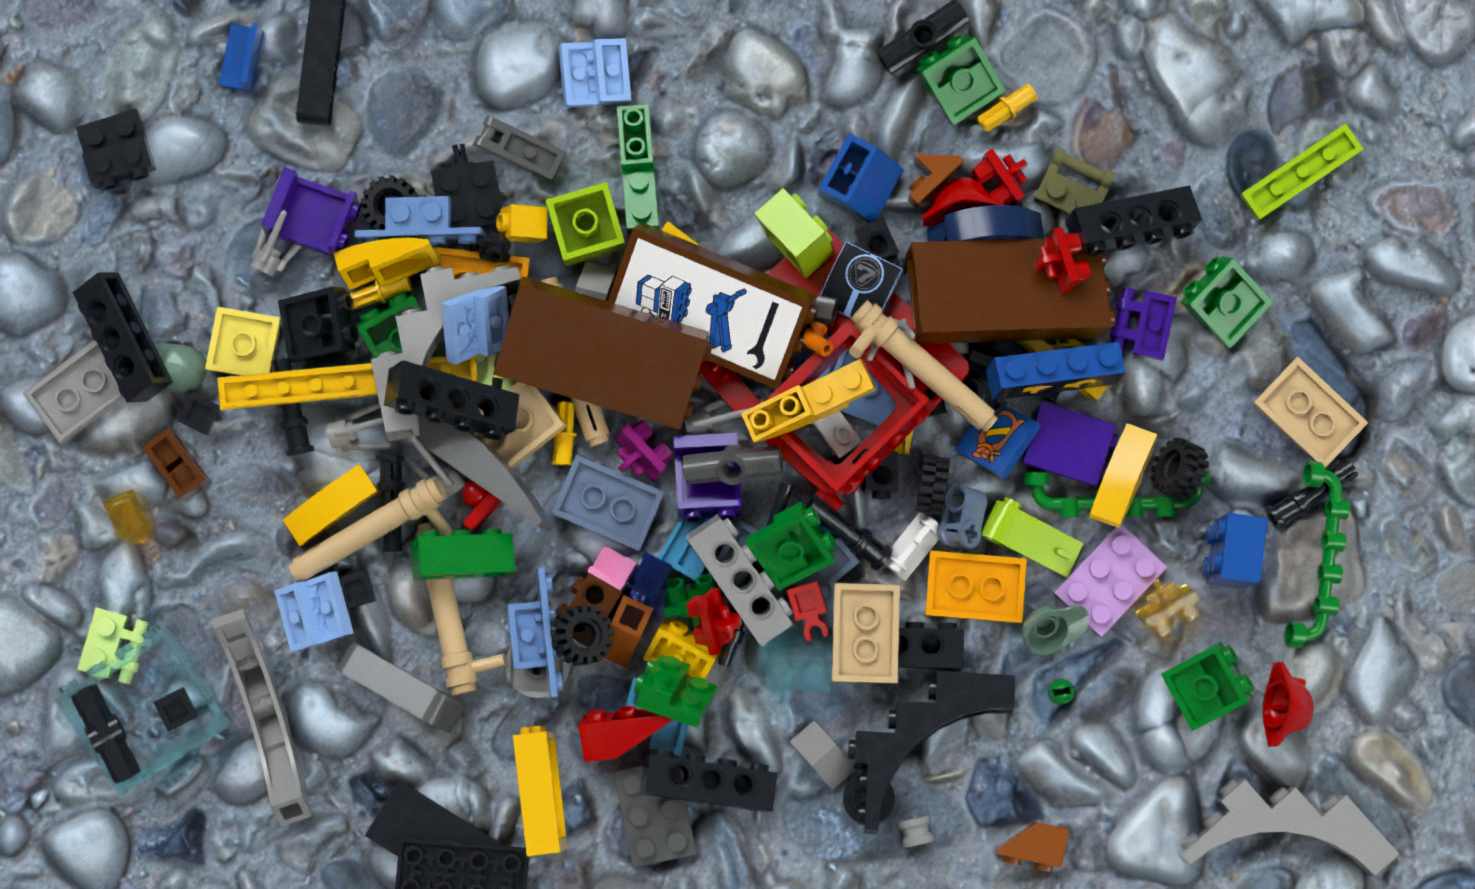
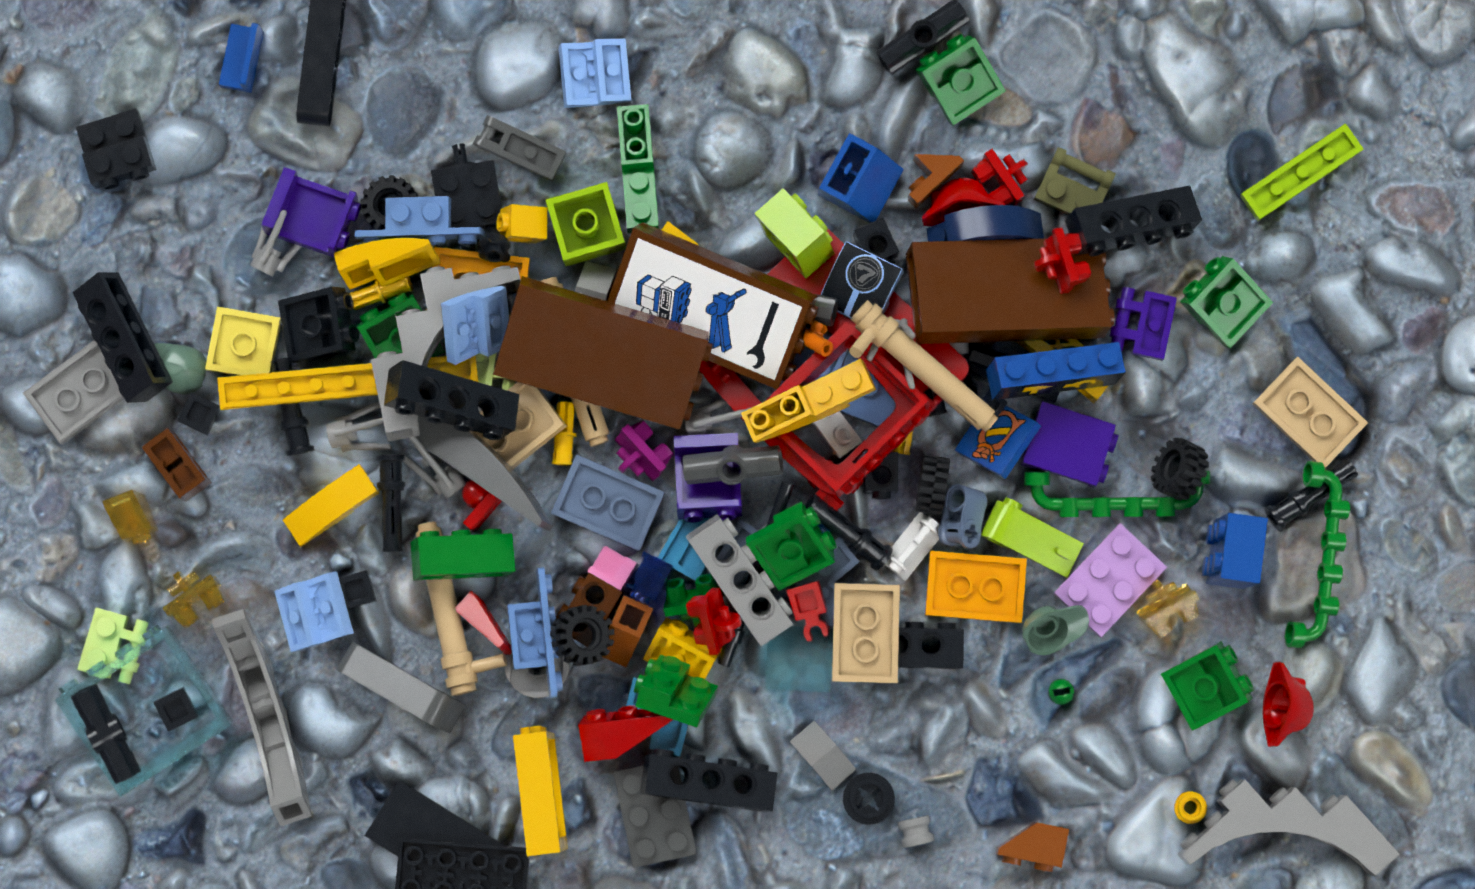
tan cylinder [289,477,453,581] -> none
black arch [848,671,1015,834] -> none
yellow axle [977,83,1038,132] -> none
yellow slope [1089,424,1157,528] -> none
none -> clear yellow hips [163,571,225,628]
none -> slope [455,591,512,656]
none -> yellow plate [1174,791,1207,824]

